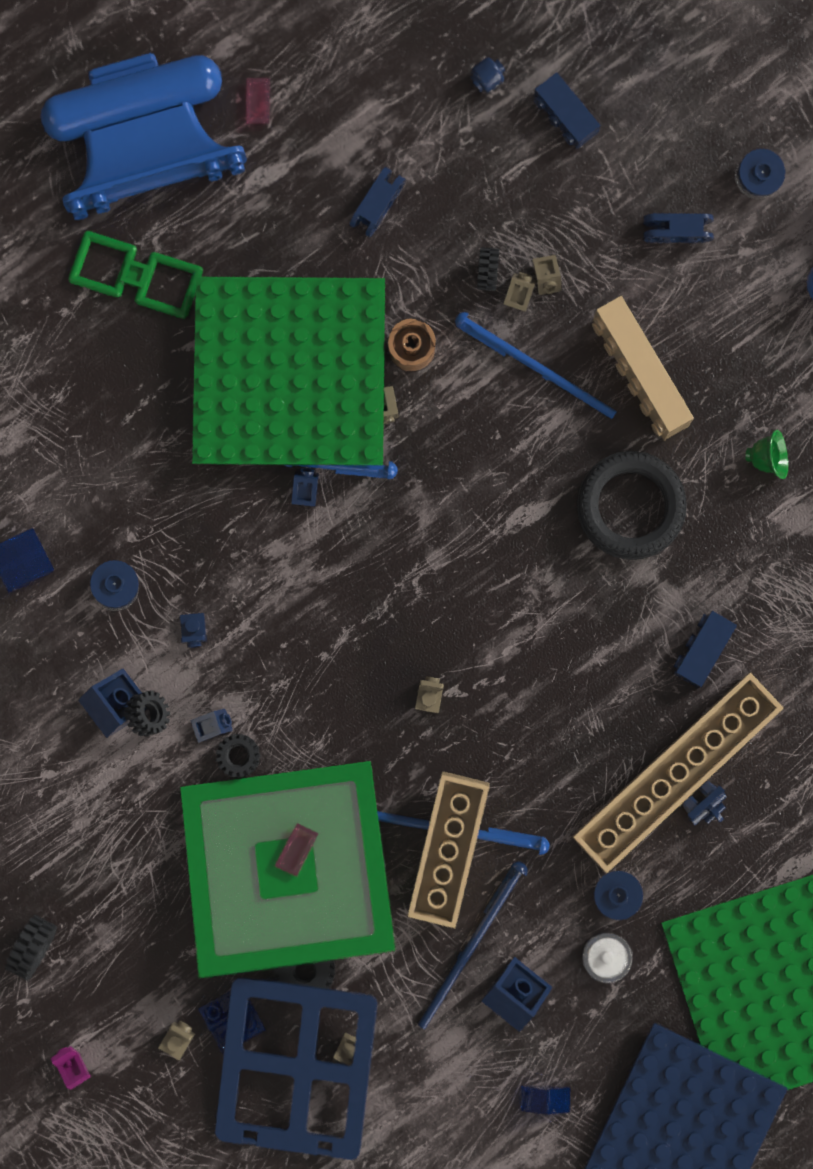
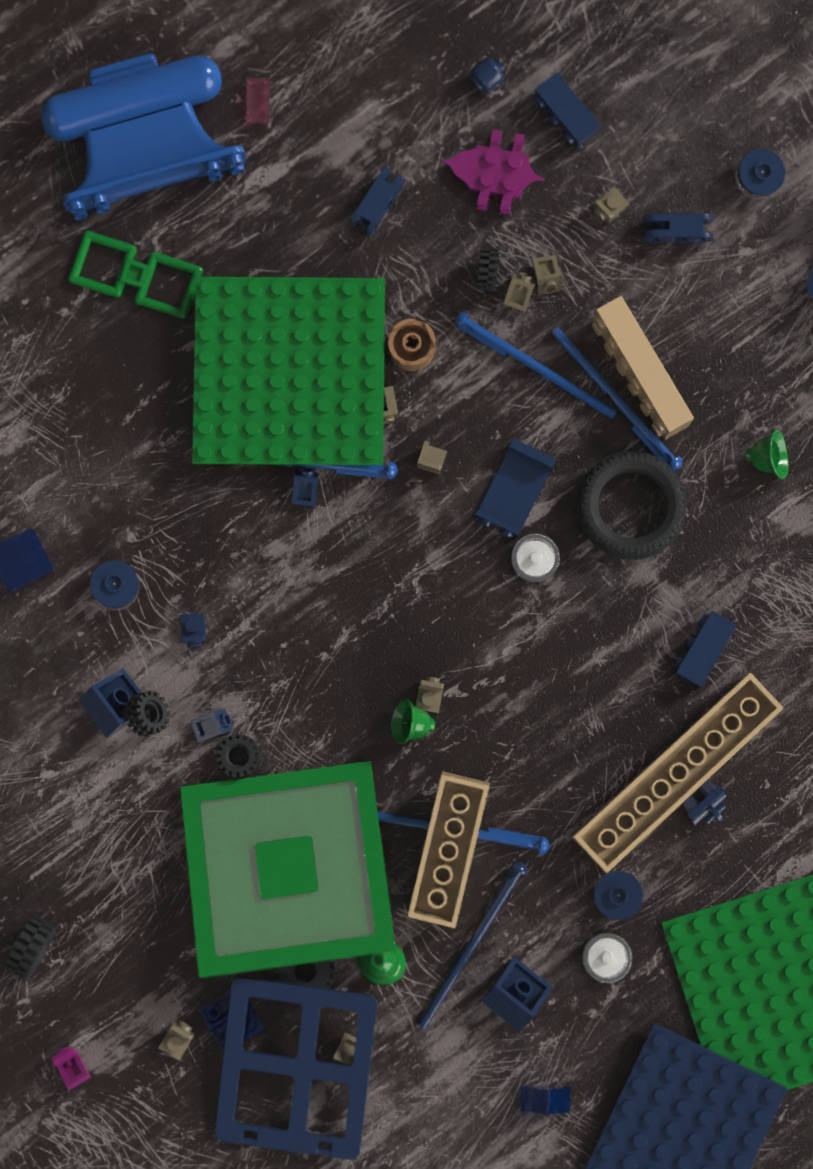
clear pink tile [275,823,319,877] -> none
none -> green hat [357,943,406,985]
none -> green hat [391,699,435,744]
none -> dark tan panel [417,441,447,475]
none -> magenta animal [443,129,545,215]
none -> dark blue panel [475,438,556,539]
none -> clear piece [511,534,560,583]
none -> blue bar [552,328,682,471]
none -> dark tan bracket [593,187,630,225]

